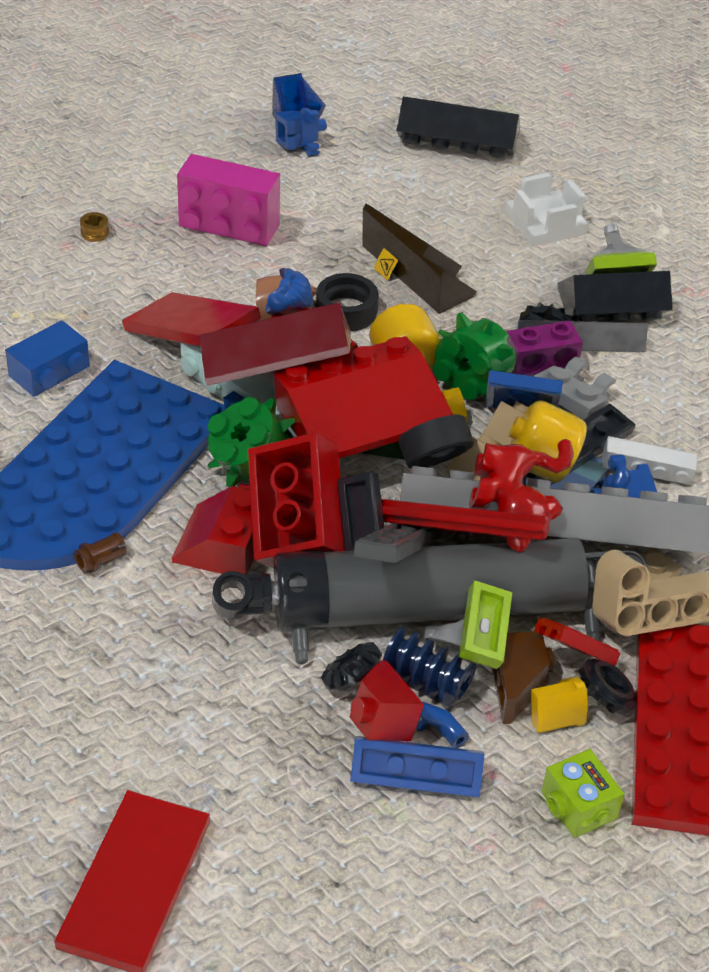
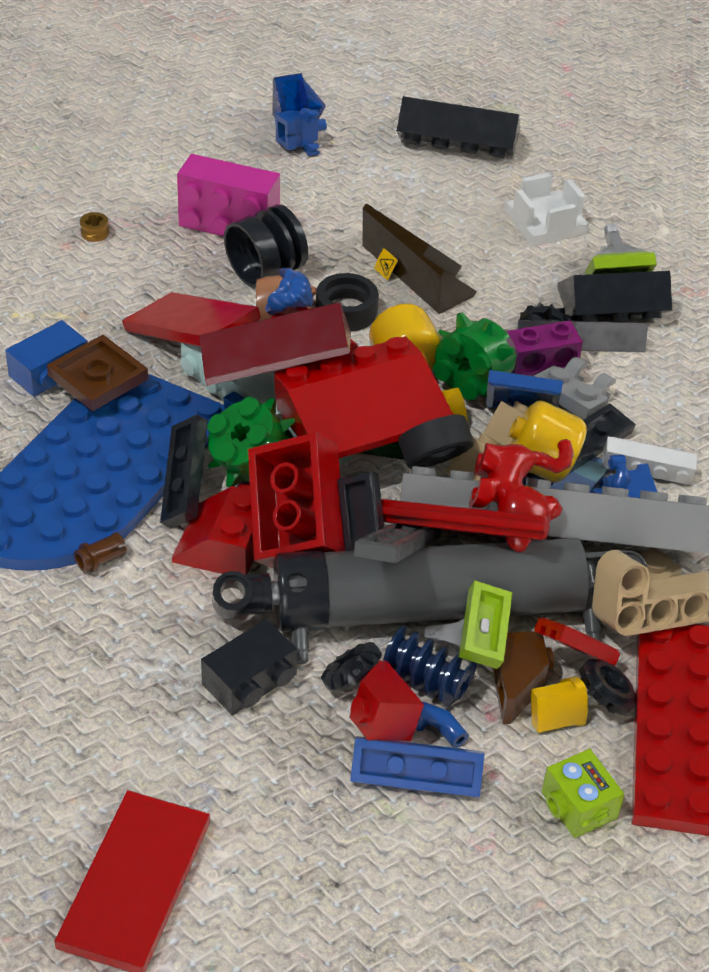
none -> reddish brown plate [47,334,149,412]
none -> black plate [160,414,208,528]
none -> black brick [201,619,298,715]
none -> black wheel [224,204,308,288]

